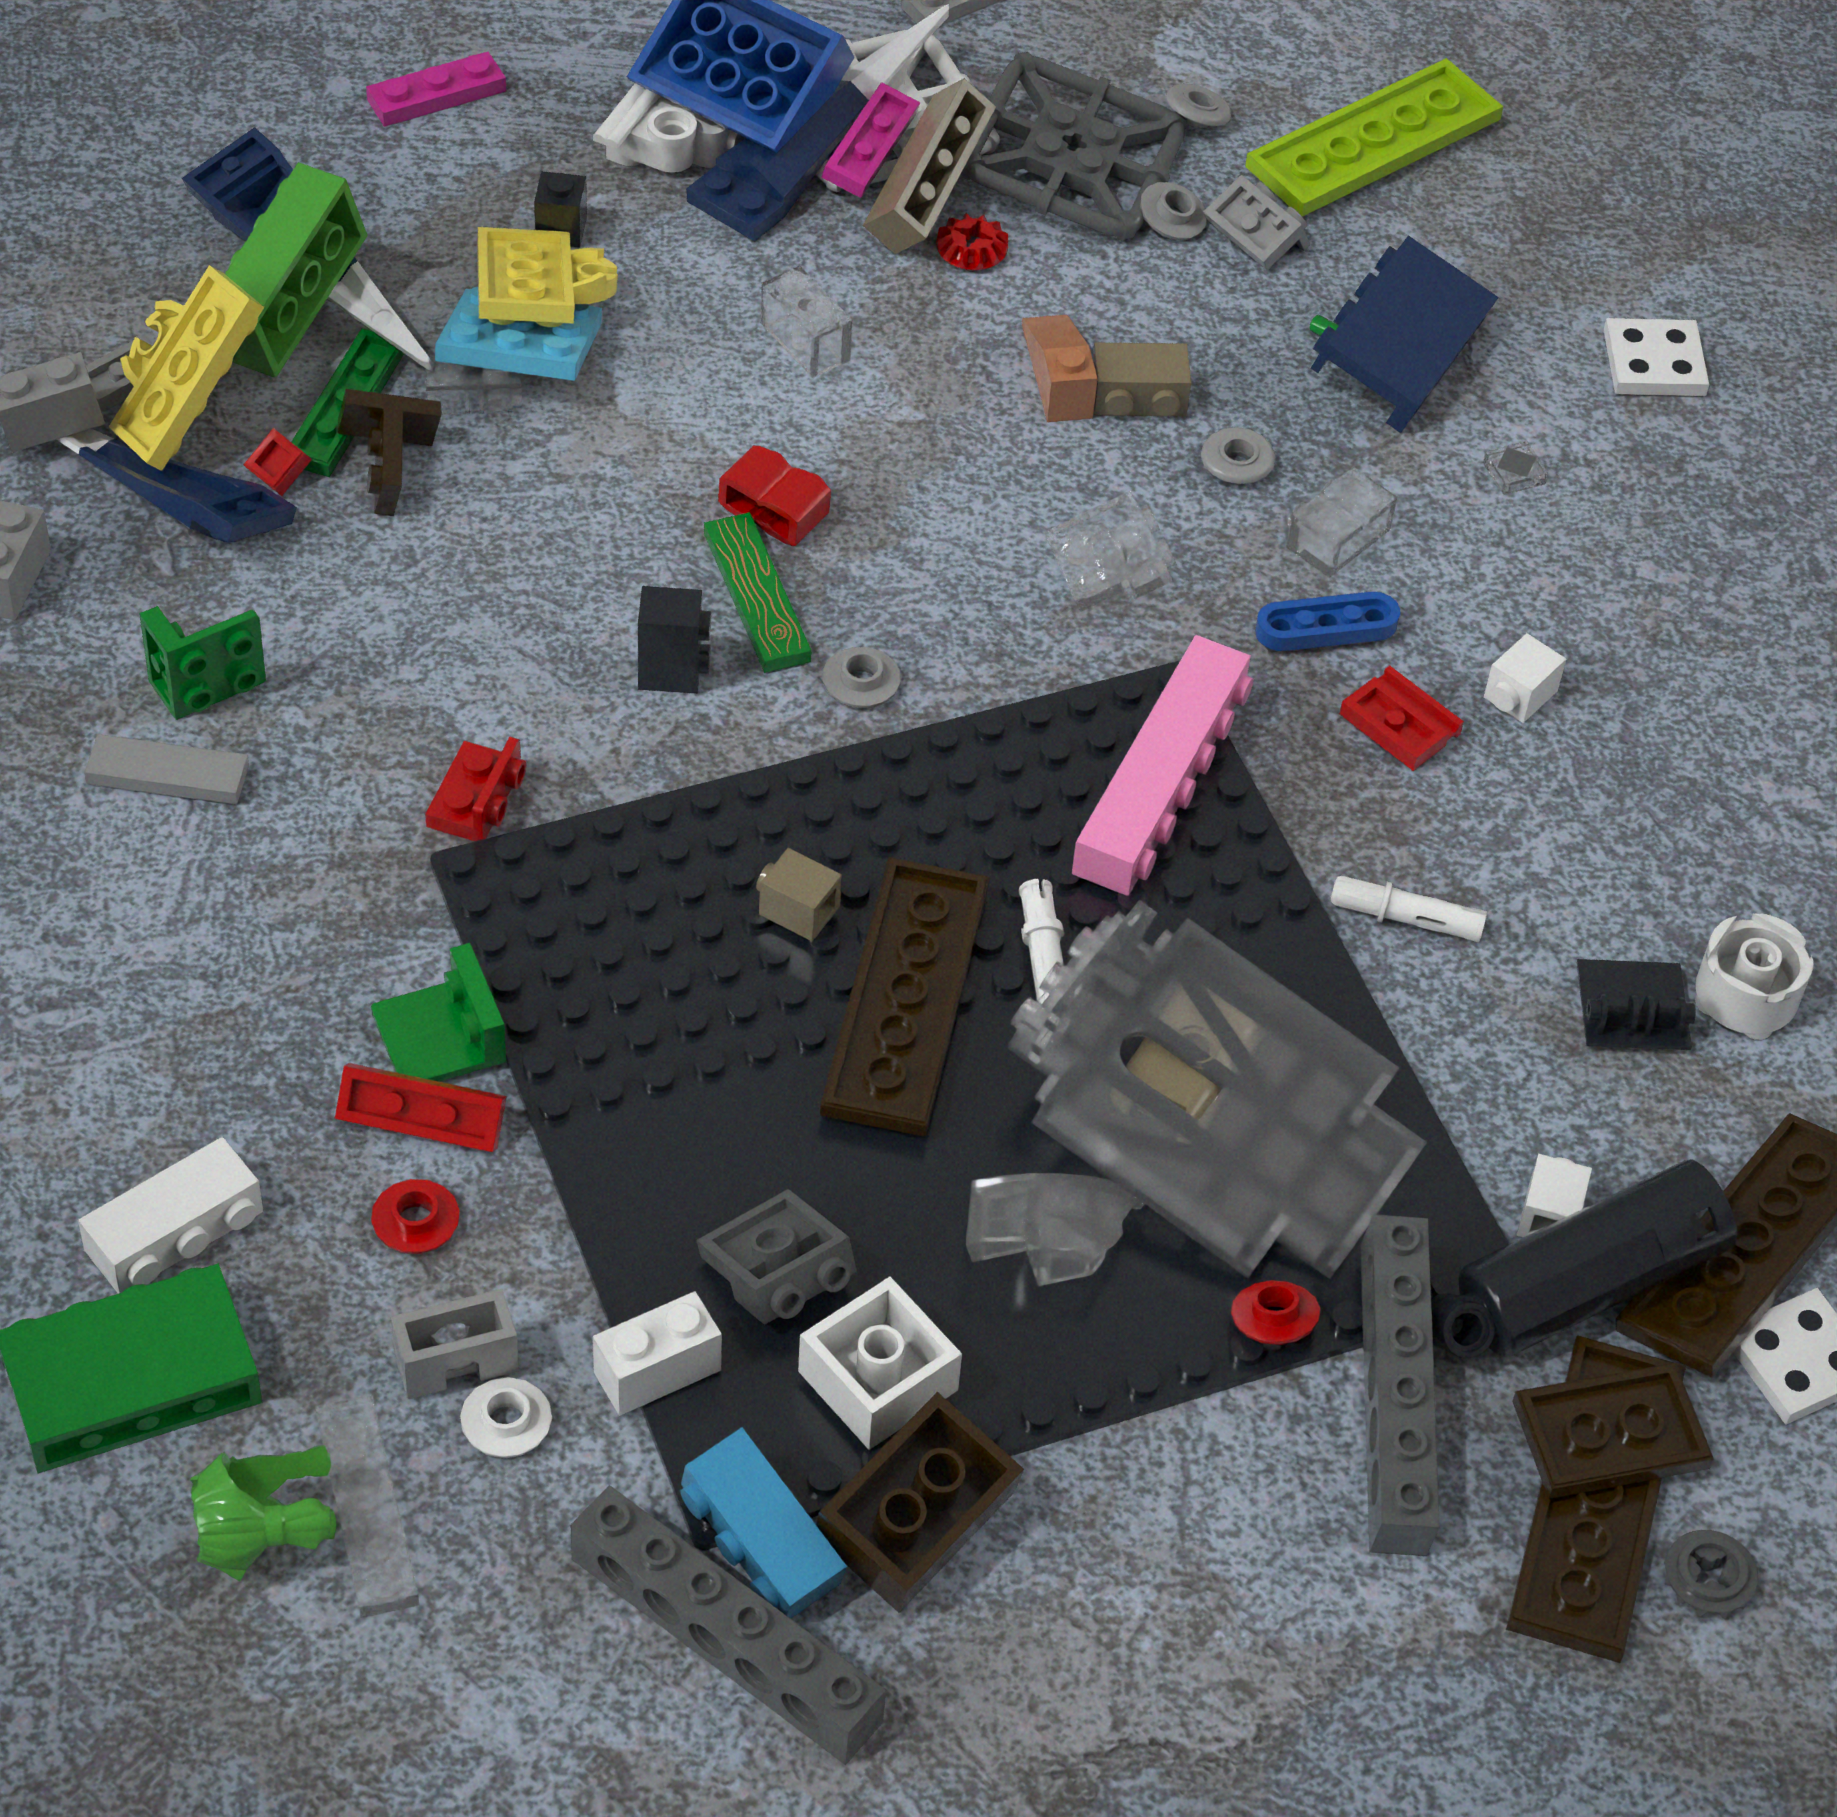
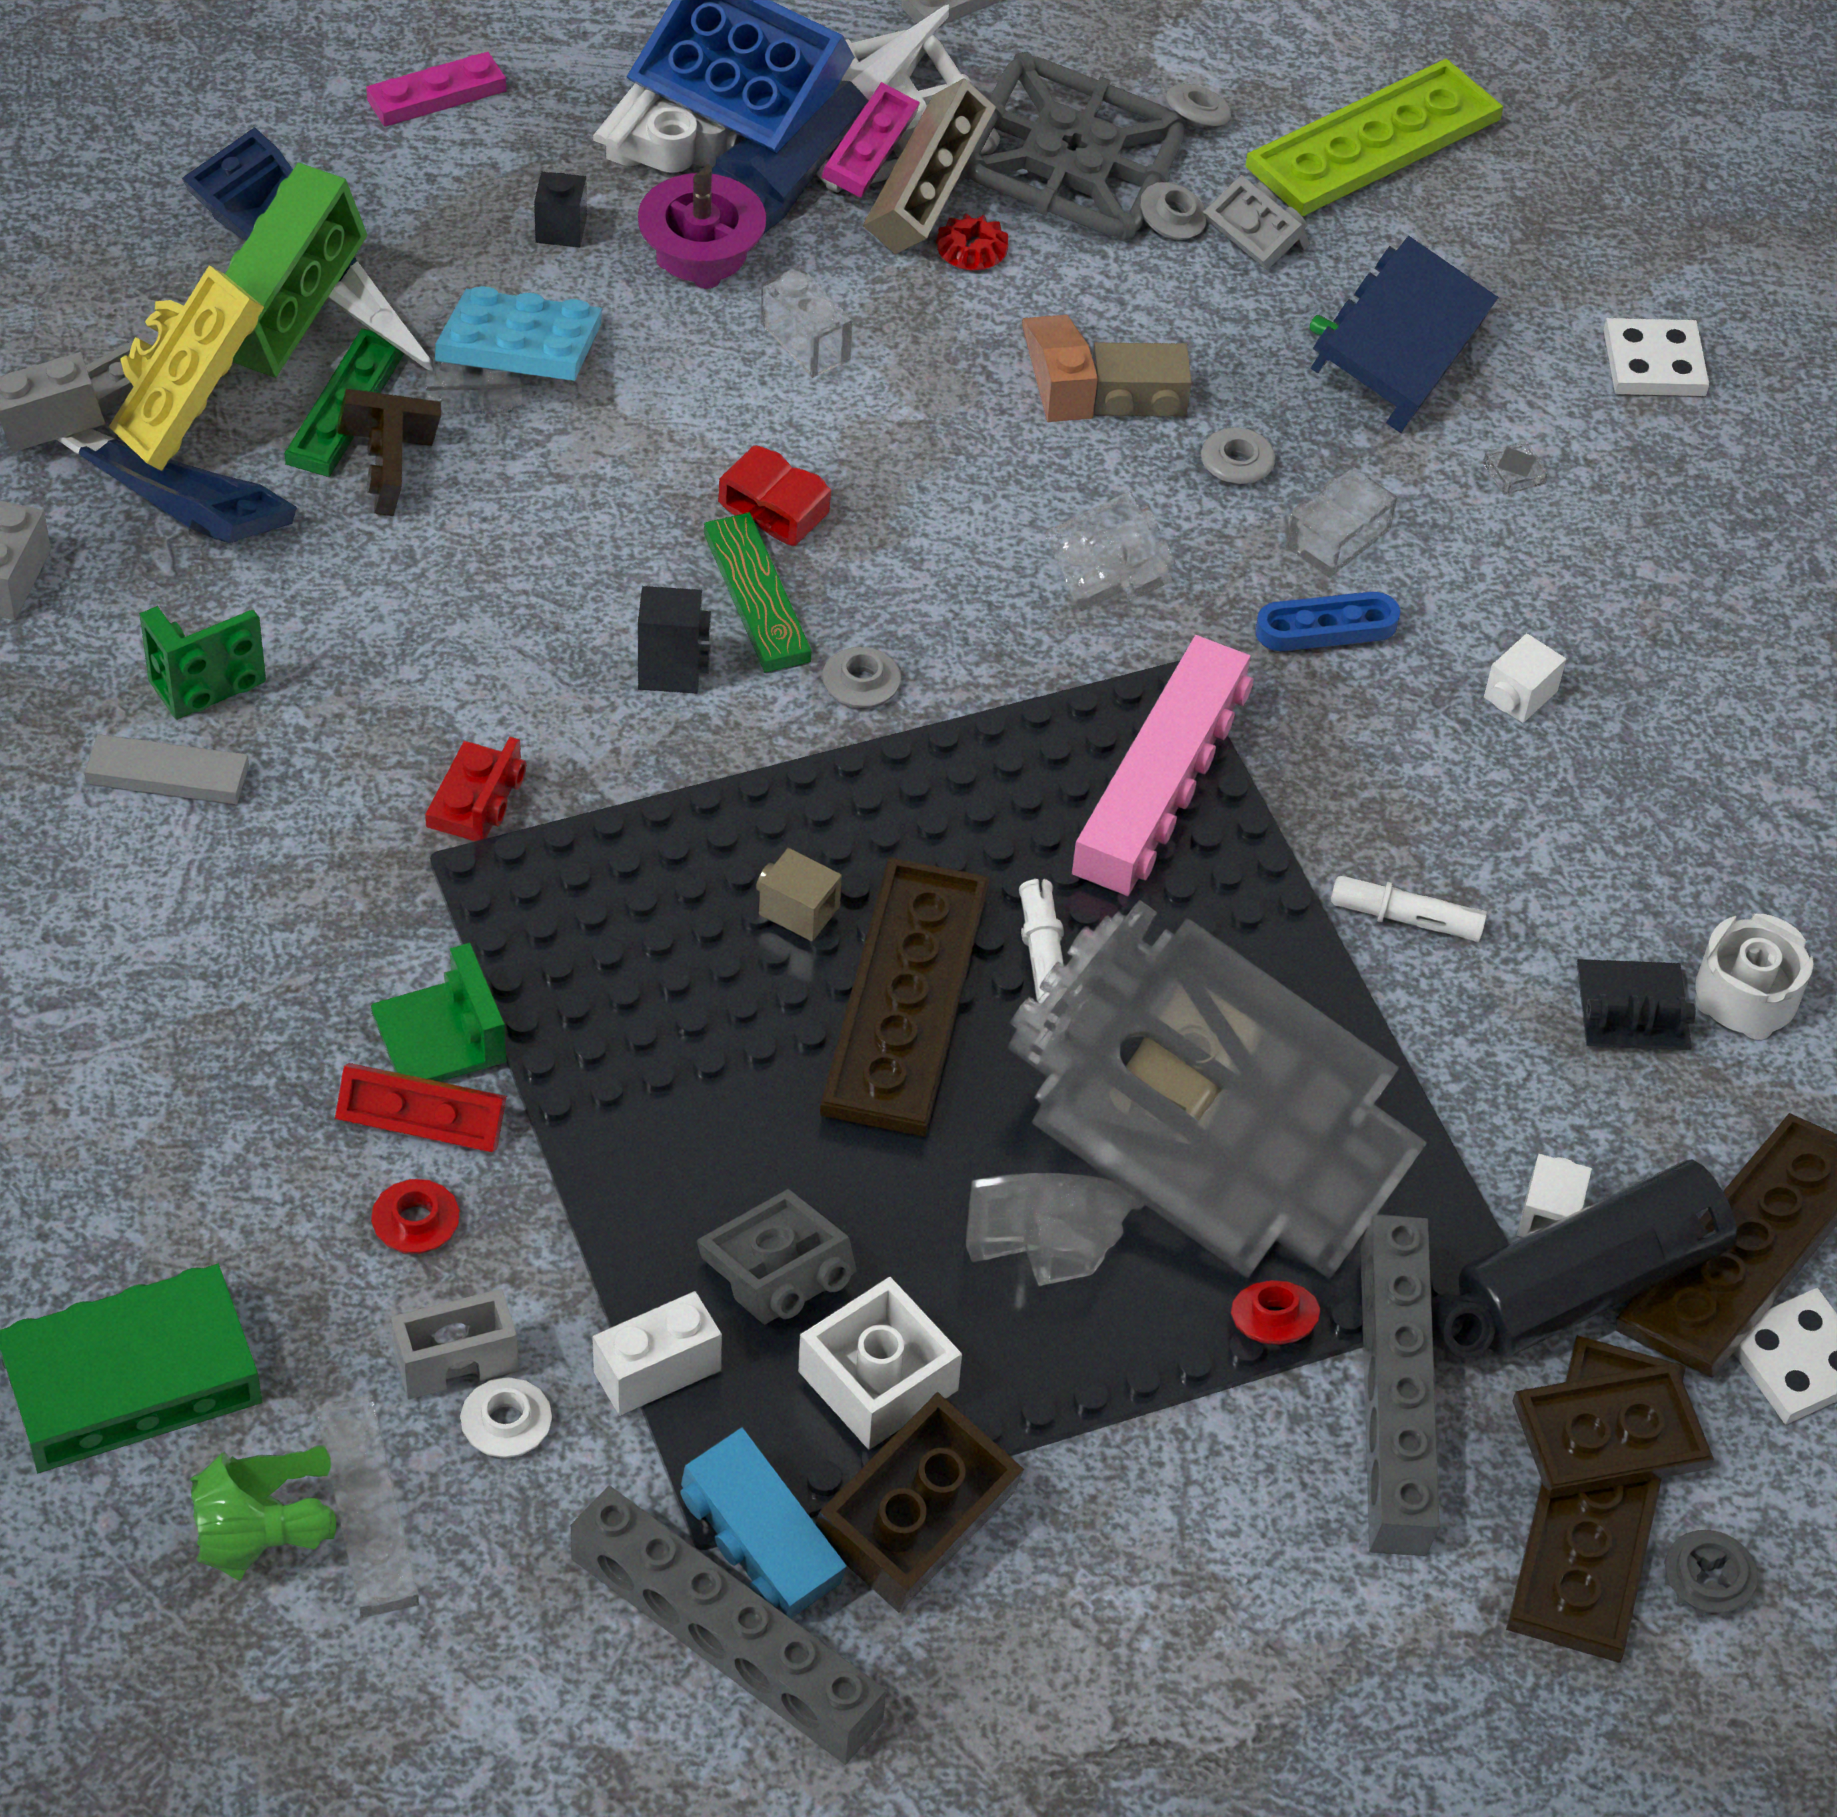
white brick [78,1137,263,1294] -> none
red tile [243,428,312,496] -> none
light yellow plate [477,227,618,327] -> none
red plate [1339,665,1464,771] -> none
none -> magenta piece [638,164,766,289]

